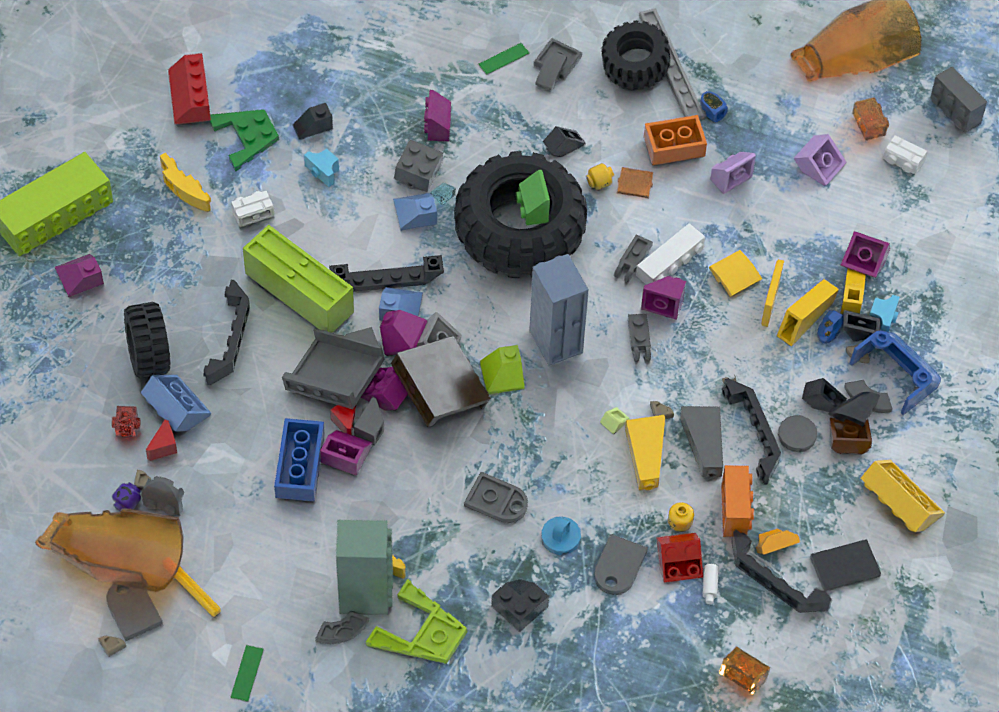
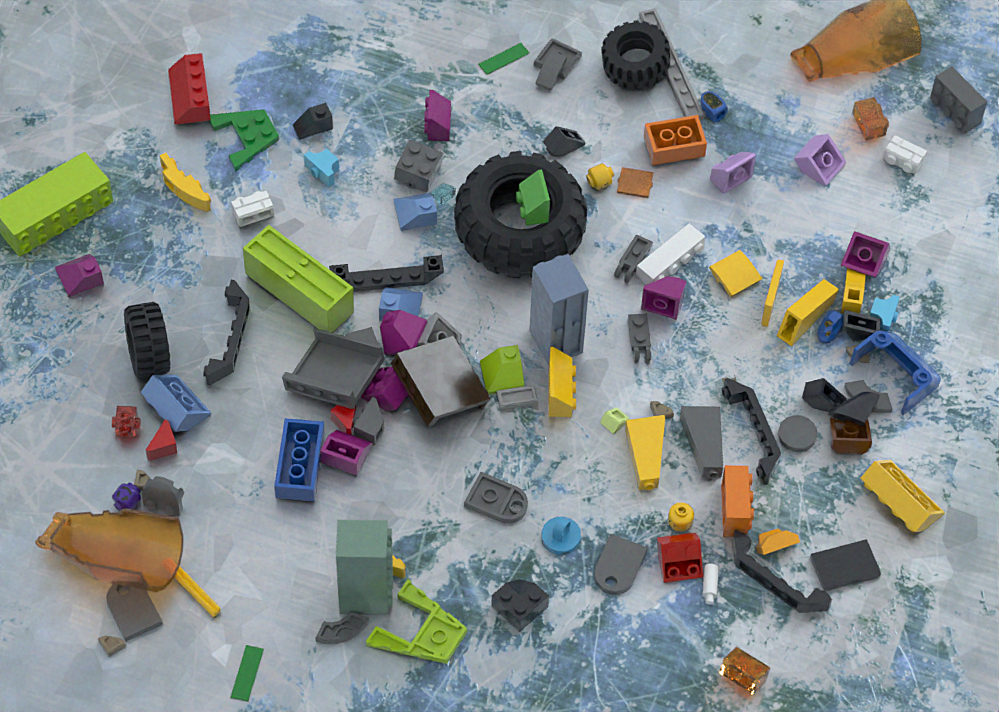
none -> light grey tile [497,385,538,411]
none -> yellow slope [548,347,576,417]

